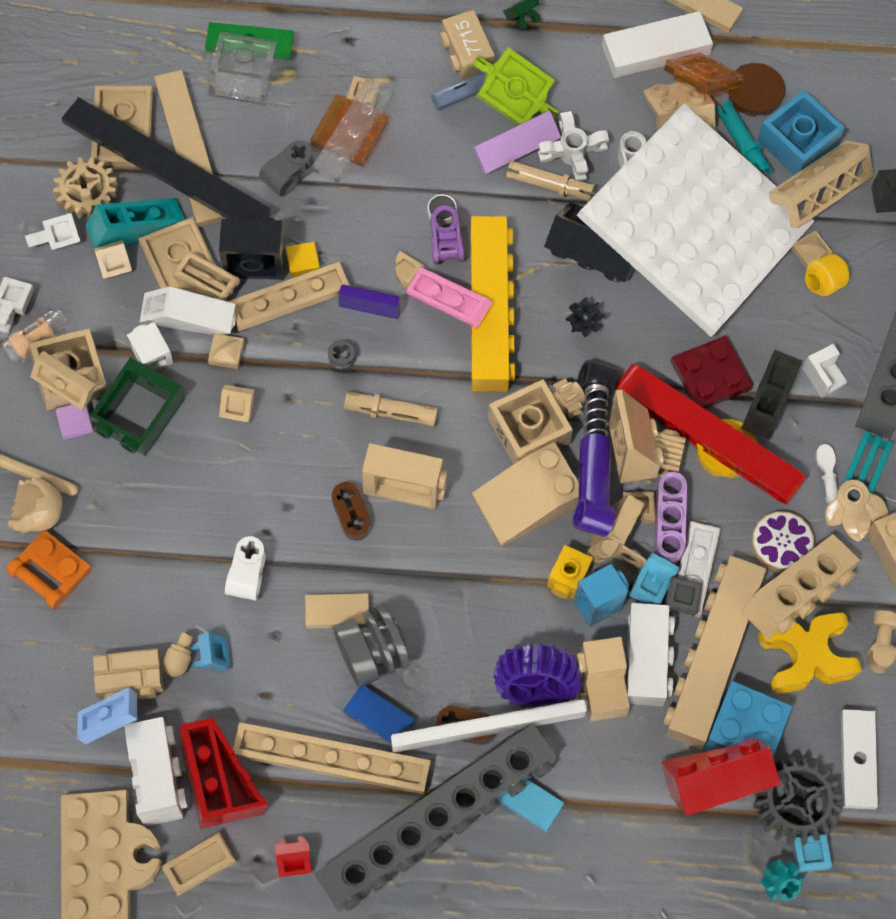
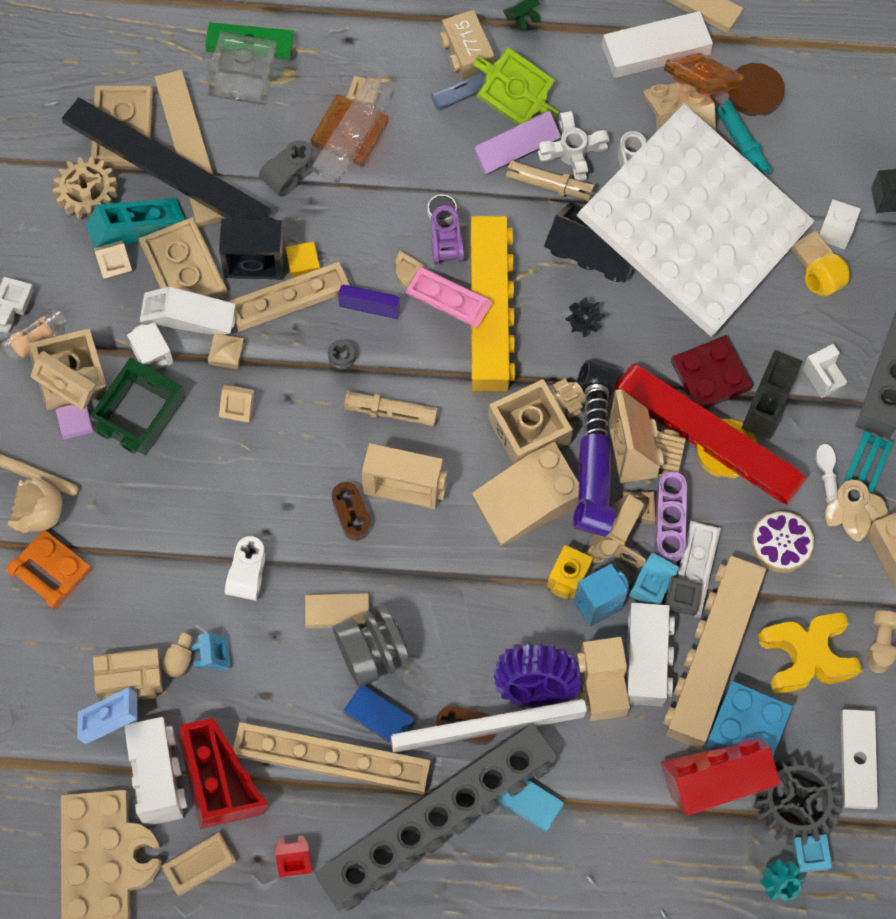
white plate [25,213,80,250] -> none
tan tile [172,251,240,302] -> none
tan brick [741,534,860,640] -> none
dark azure brick [757,90,845,175] -> none
tan fence [769,140,874,228] -> none
none -> white brick [819,199,861,249]

